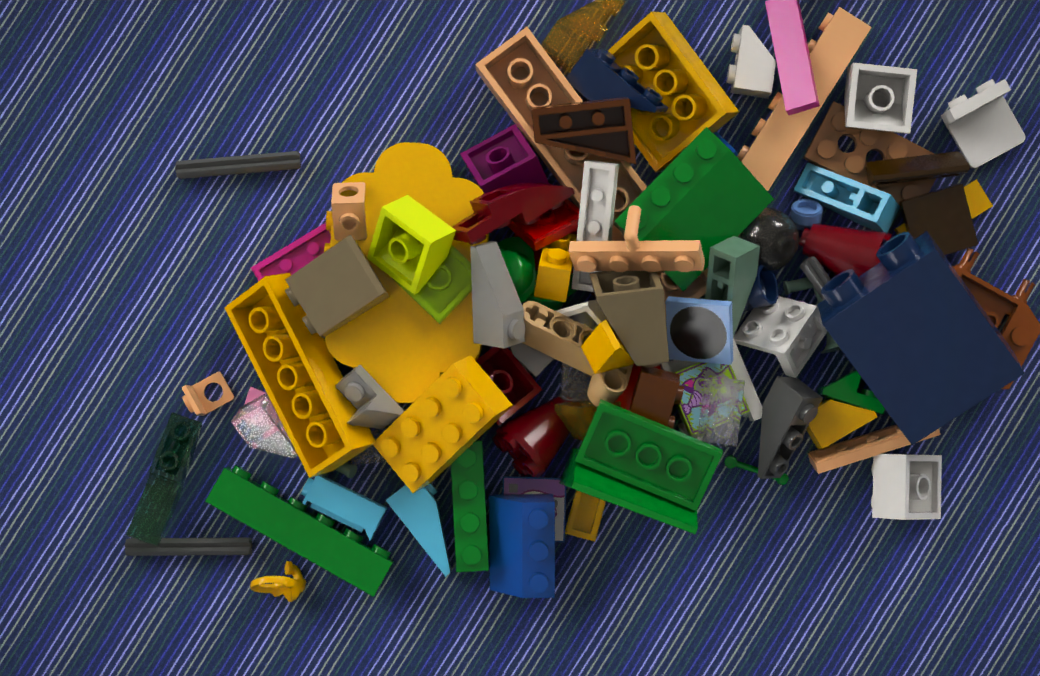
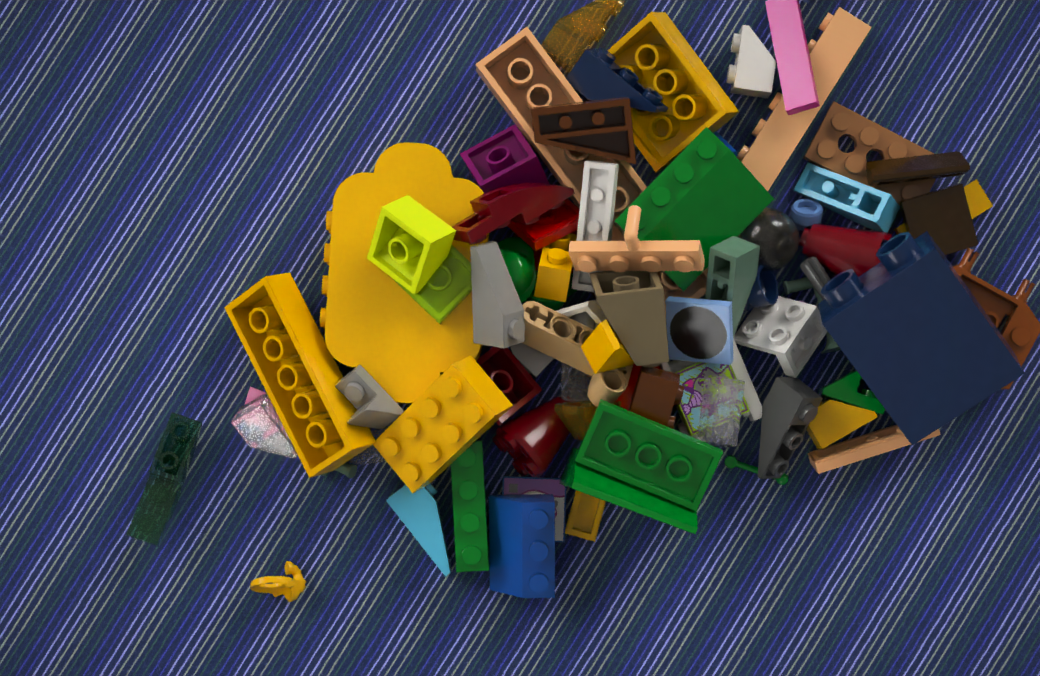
dark grey axle [125,537,253,556] -> none
dark grey axle [175,151,301,179] -> none
light nougat bracket [182,372,234,416] -> none
green brick [205,465,394,597] -> none
dark pink tile [251,223,331,281] -> none
dark tan slope [285,235,390,338] -> none
medium azure window [301,475,388,541] -> none
light nougat bracket [331,182,367,240] -> none
white slope [844,63,917,134] -> none
white slope [871,454,942,520] -> none
white bracket [941,79,1026,168] -> none

